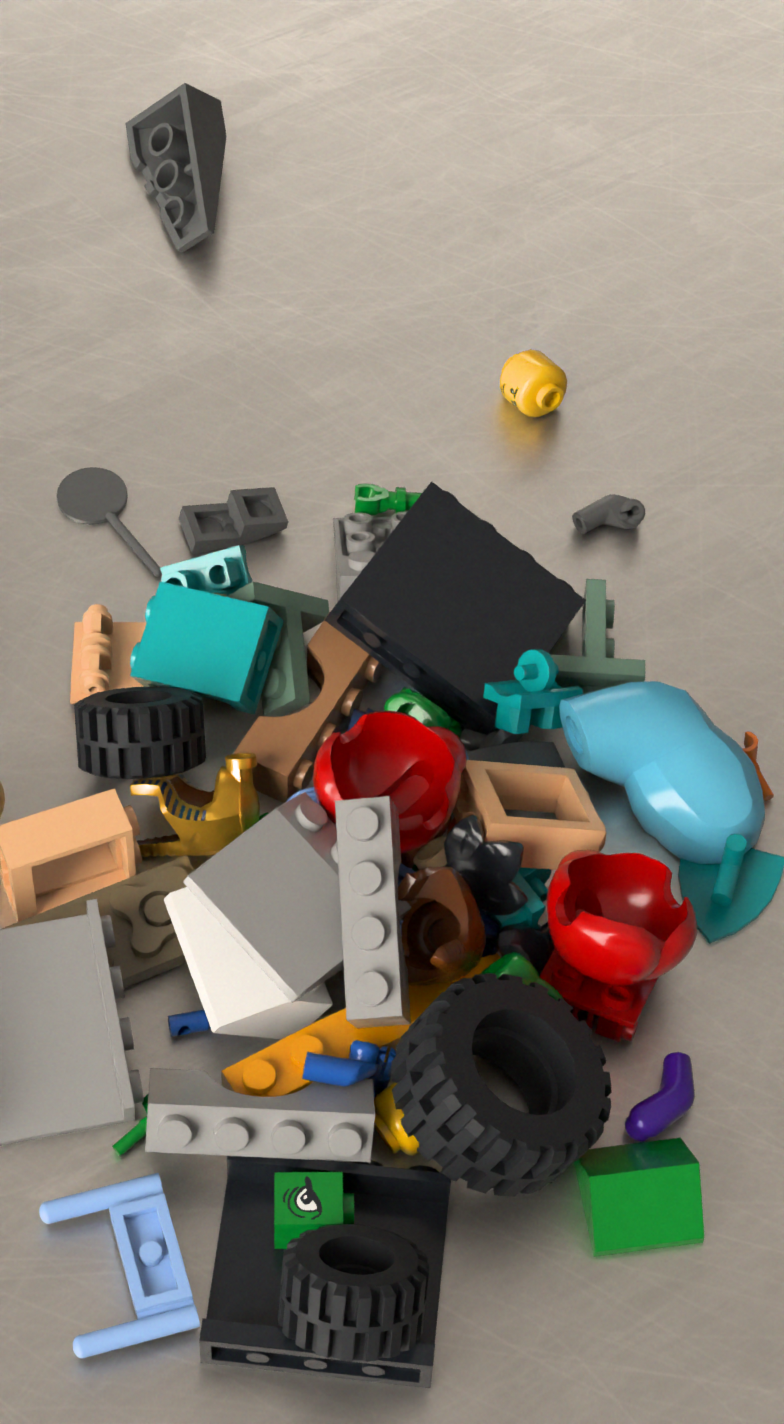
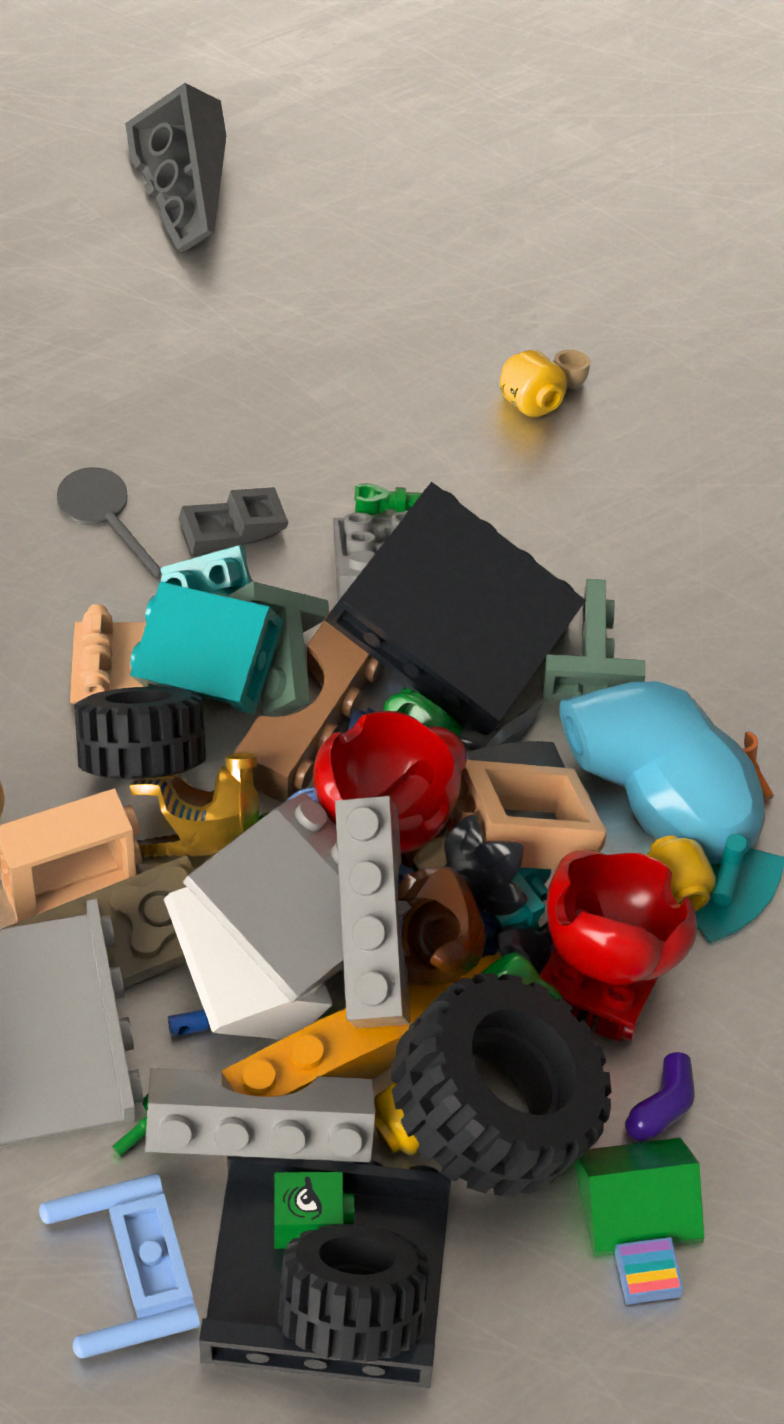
blue arm [302,1040,380,1087] -> none
blue pin [368,1046,396,1097] -> none
teal hips [483,649,583,734] -> none
dark grey arm [572,494,645,534] -> none
none -> tan hinge [554,350,590,389]
none -> tile [614,1237,683,1305]
none -> yellow head [646,835,716,912]

